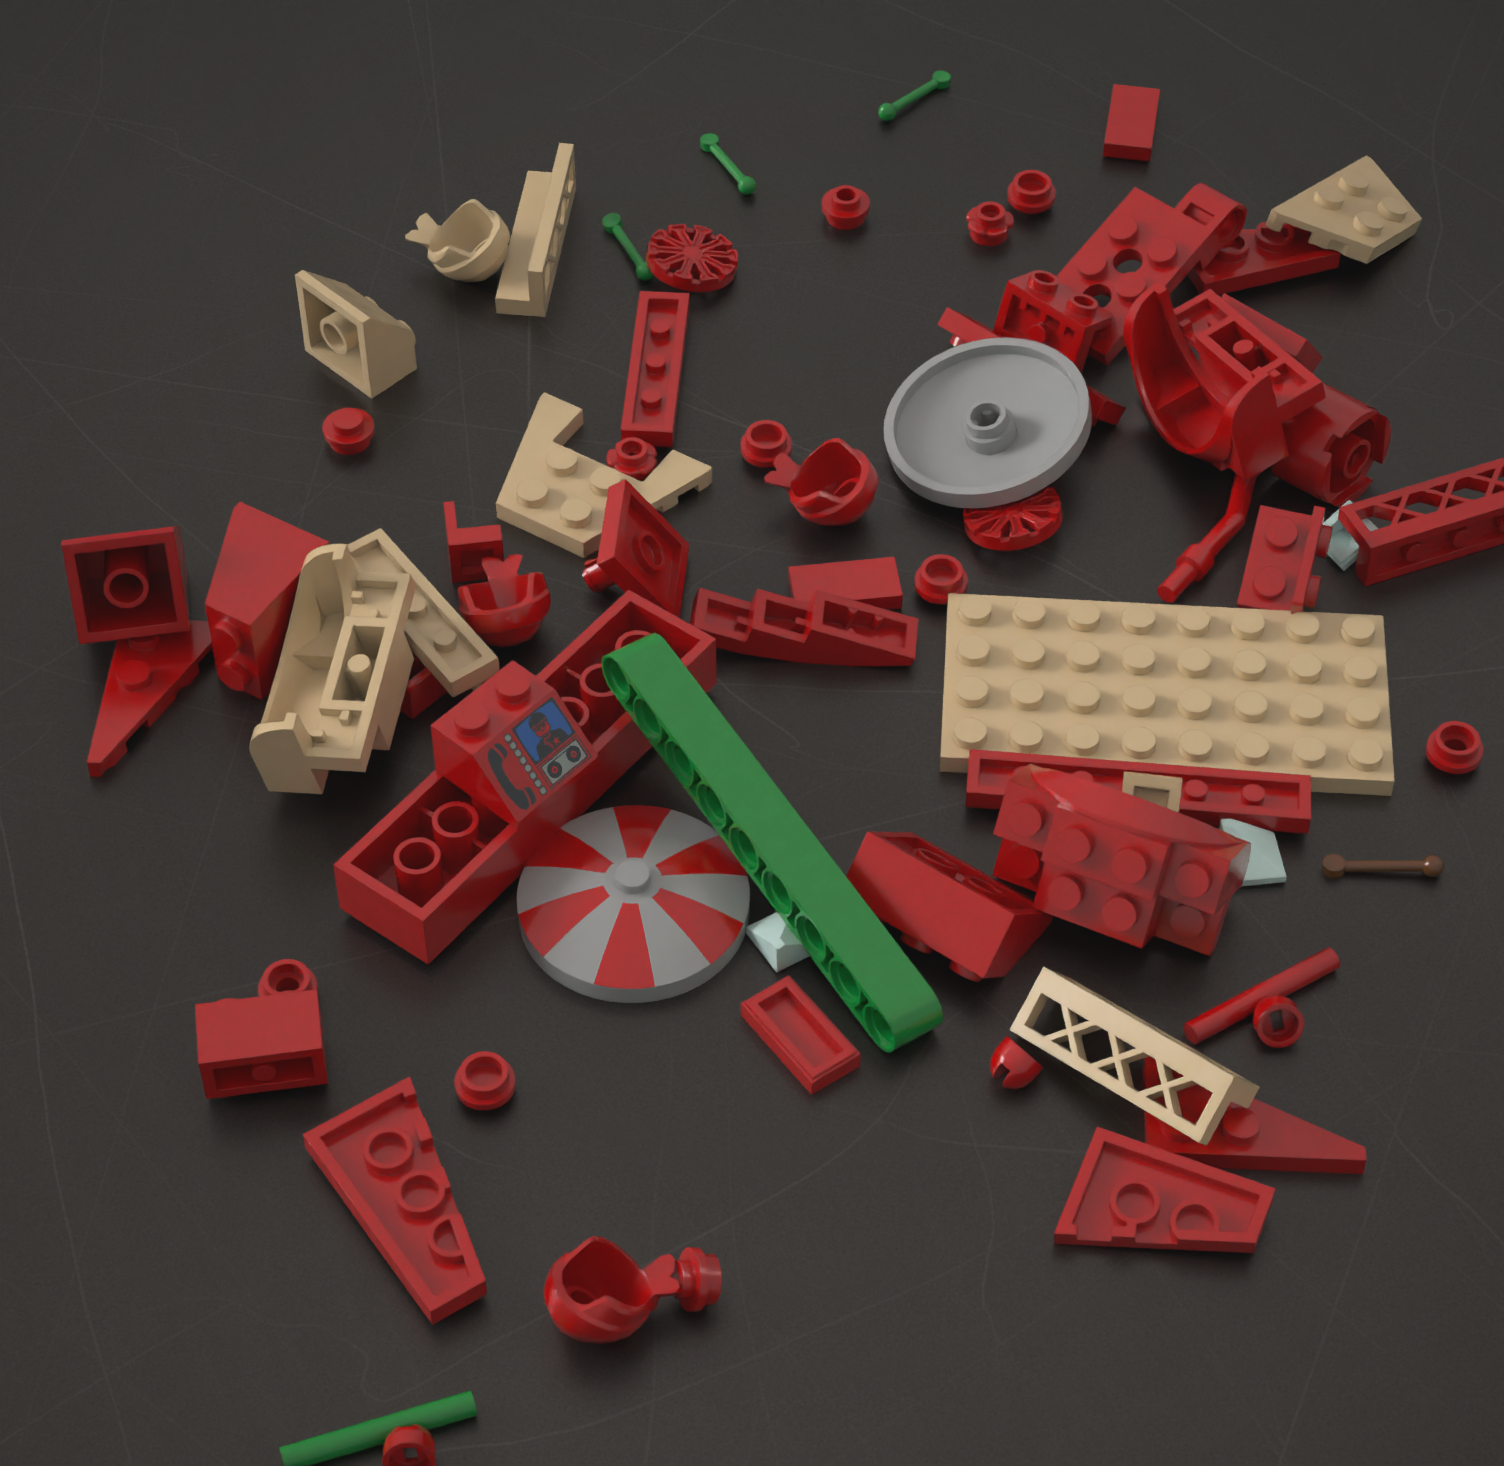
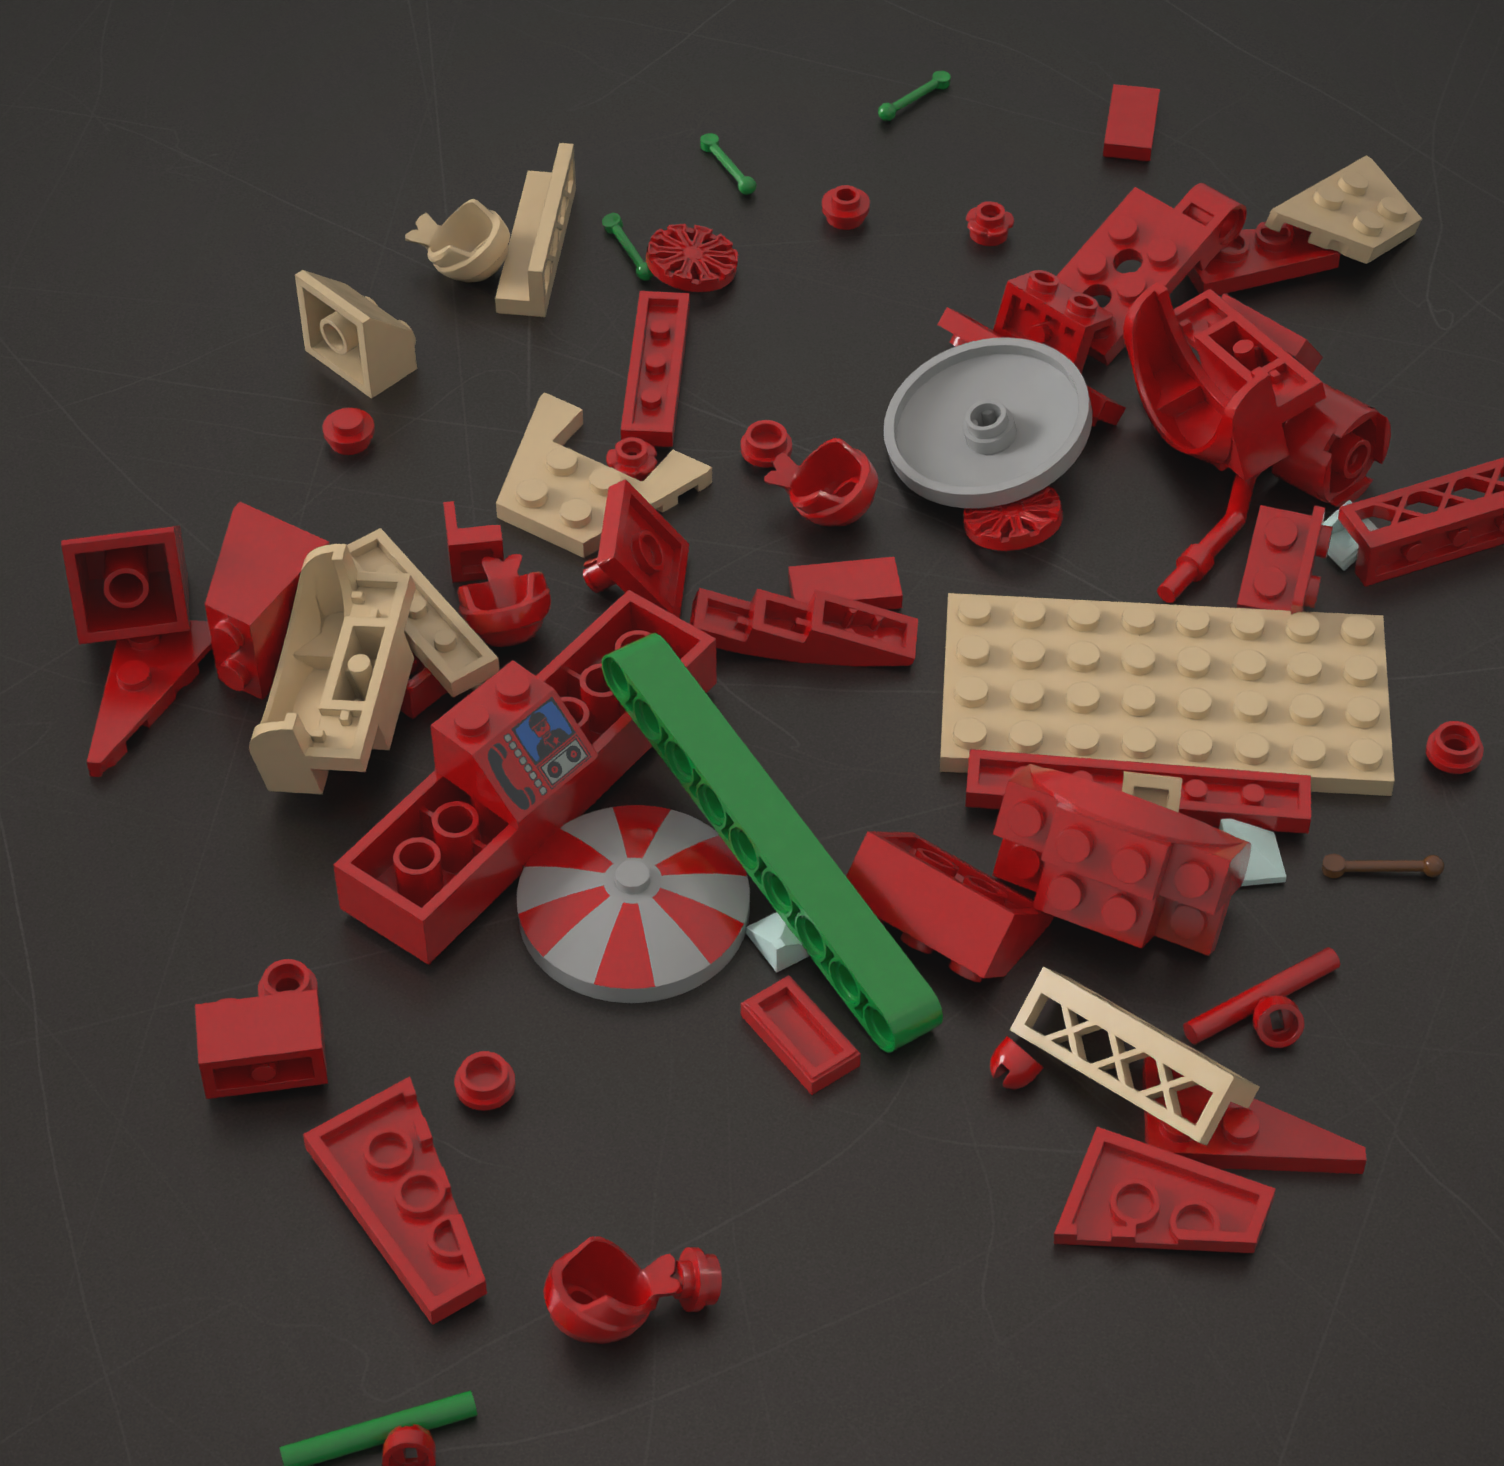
red plate [914,554,968,604] -> none
red plate [1007,170,1056,214] -> none

